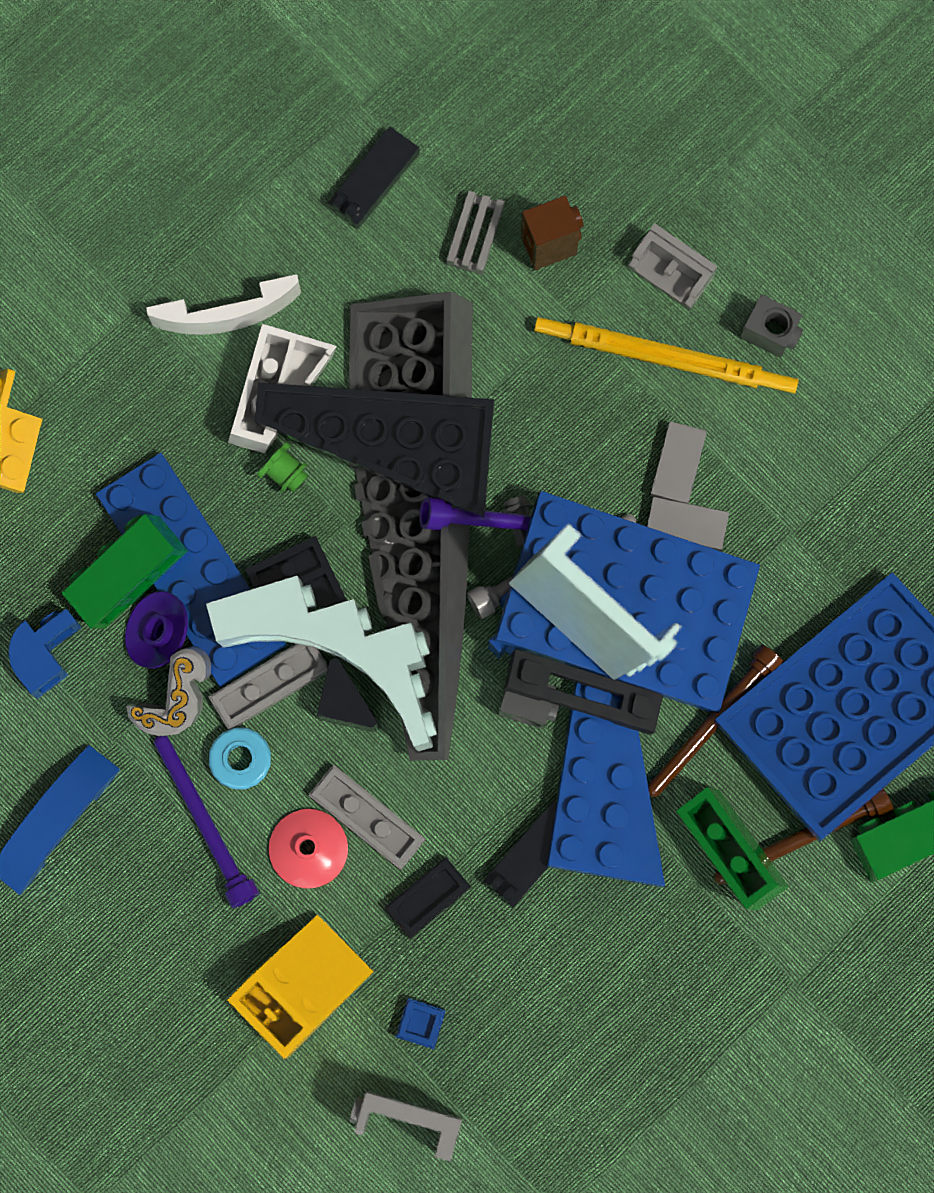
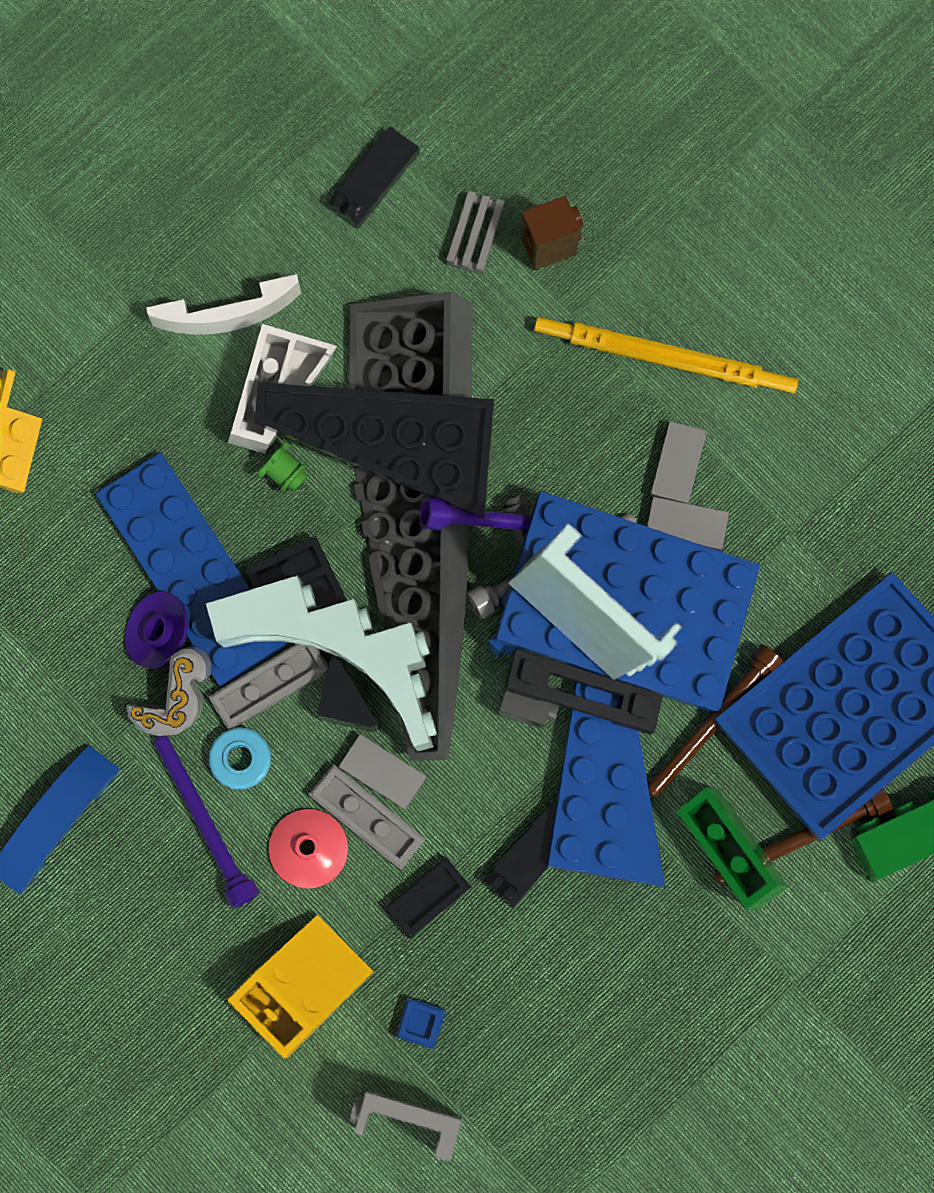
blue brick [9,609,82,699] -> none
green brick [62,514,188,629] -> none
light grey hinge [628,223,717,310] -> none
dark grey brick [740,294,804,358] -> none
none -> light grey tile [339,734,427,811]

